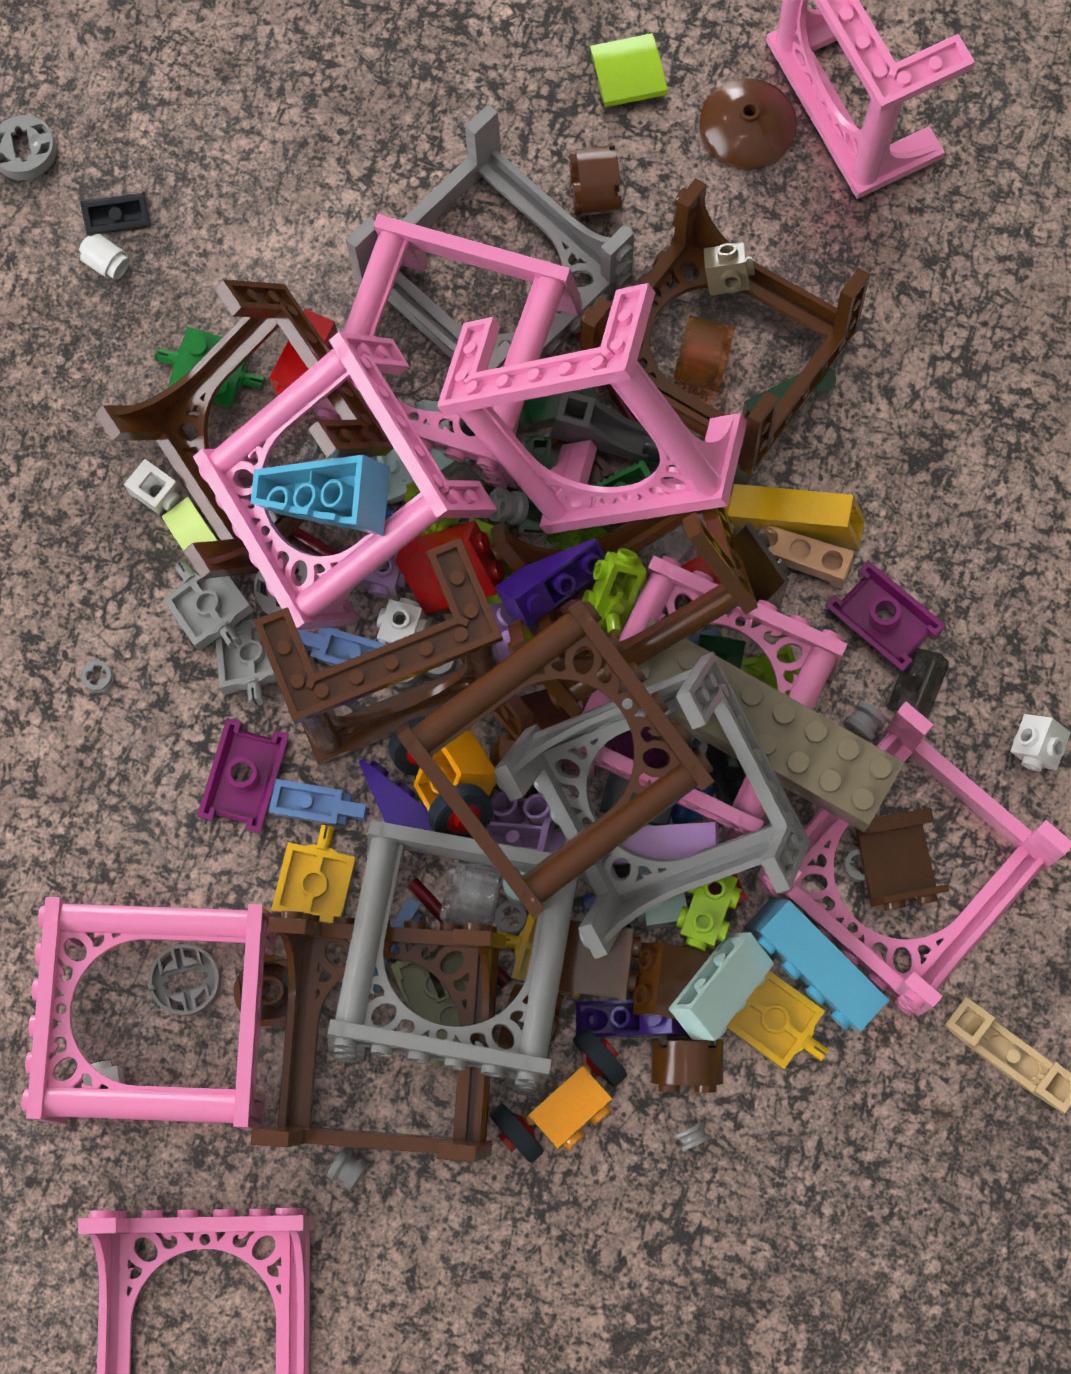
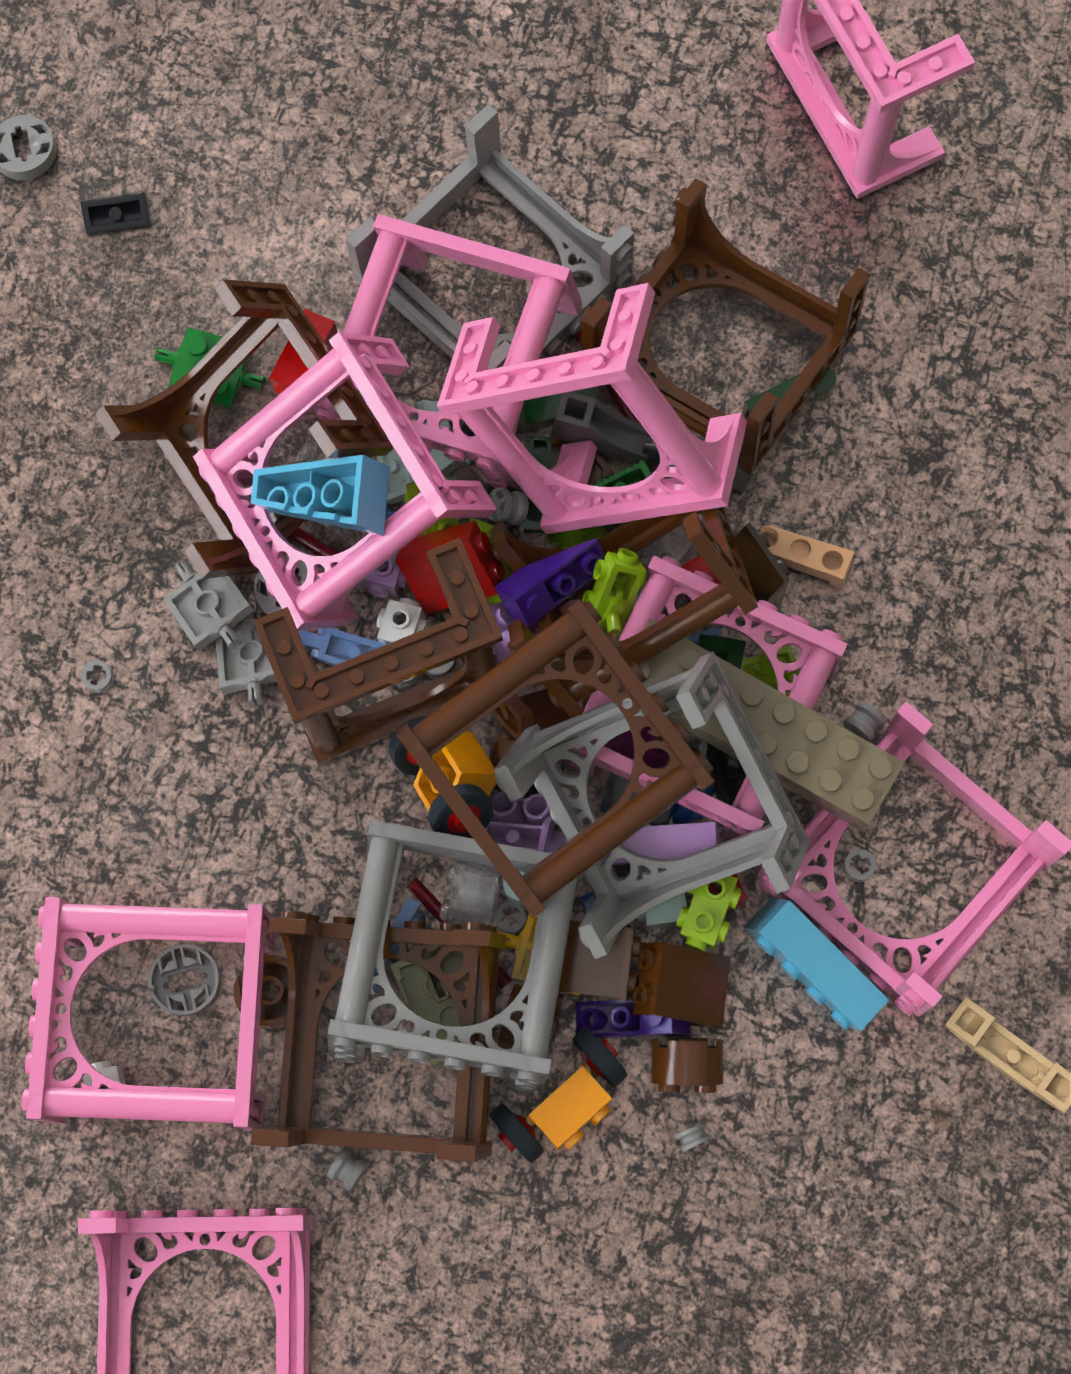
white brick [79,234,130,280] -> none
white brick [124,459,181,515] -> none
yellowish green slope [162,497,218,551] -> none
magenta piece [197,718,289,834] -> none
medium blue hinge [269,779,369,826] -> none
yellow plate [271,825,357,923] -> none
dark purple slope [359,759,433,860] -> none
reddish brown brick [569,145,622,216] -> none
lime slope [590,33,668,107] -> none
light aqua brick [668,932,774,1041] -> none
clear orange brick [673,315,736,392] -> none
reddish brown dish [699,78,797,170] -> none
dark tan brick [704,242,755,296] -> none
yellow slope [725,484,865,550] -> none
yellow plate [727,970,830,1070] -> none
magenta piece [825,560,946,672] -> none
reddish brown panel [854,808,949,911] -> none
clear smoke slope [887,648,949,719] -> none
white brick [1010,714,1071,772] -> none

